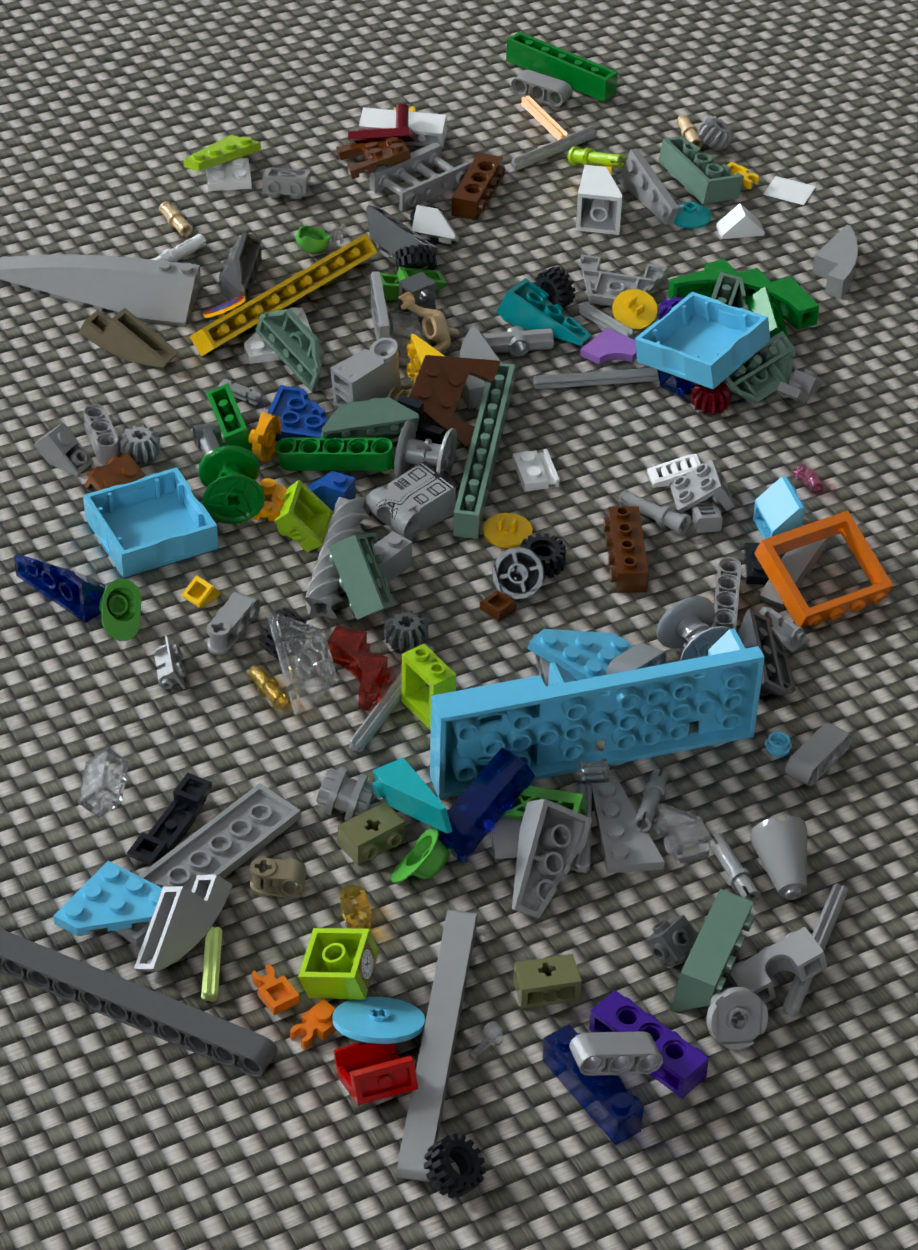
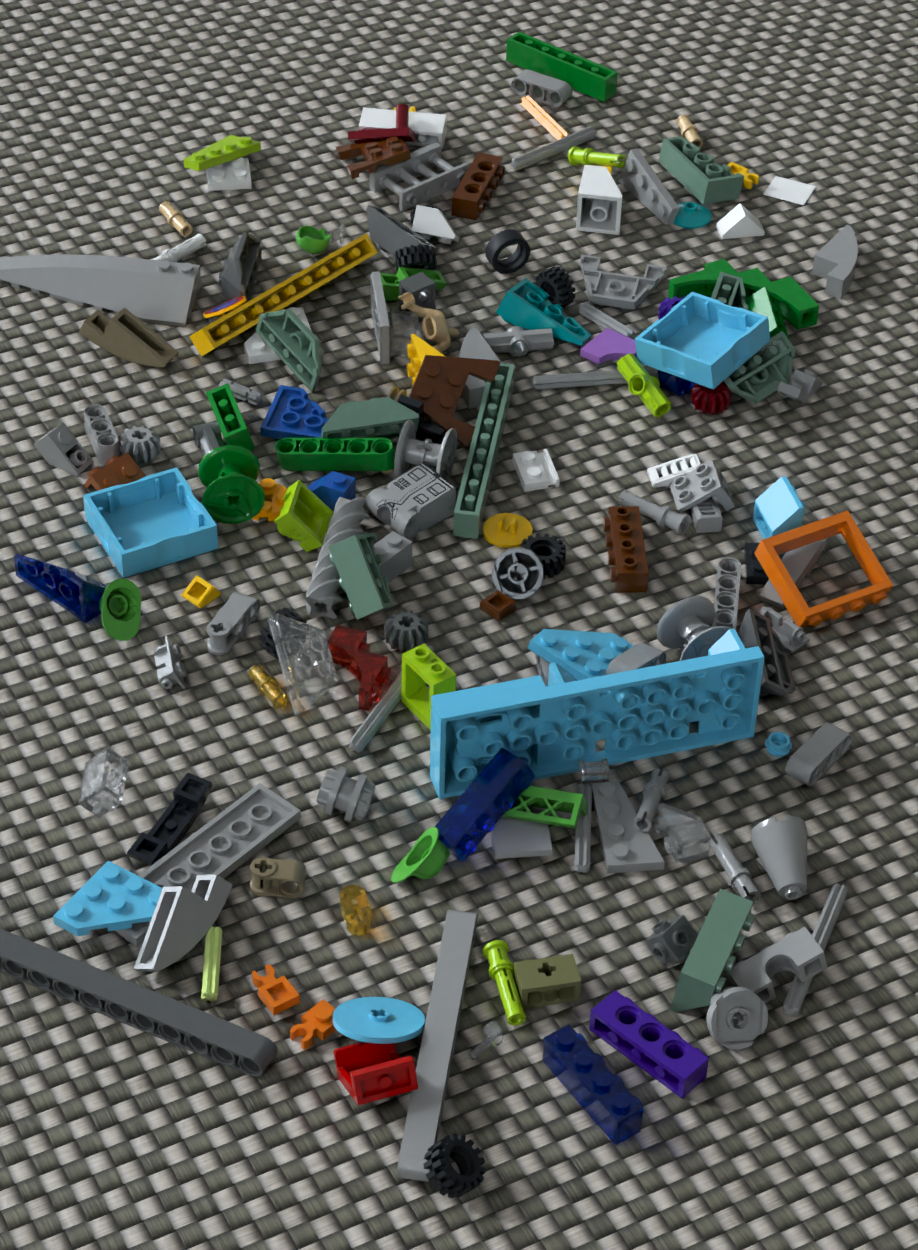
light orange plate [248,412,282,462] -> none
light grey plate [262,168,311,199] -> none
lime brick [298,928,379,1000] -> none
light grey piece [330,337,401,407] -> none
olive brick [338,801,405,866] -> none
teal wedge [372,758,453,834] -> none
light grey wedge [512,799,592,919] -> none
light grey beam [569,1031,663,1076] -> none
yellow piece [612,289,658,330] -> none
light grey gear [697,116,734,151] -> none
clear pink arm [792,464,824,493] -> none
none -> lime pin [482,940,526,1026]
none -> black tyre [485,229,530,274]
none -> lime piece [617,353,671,418]

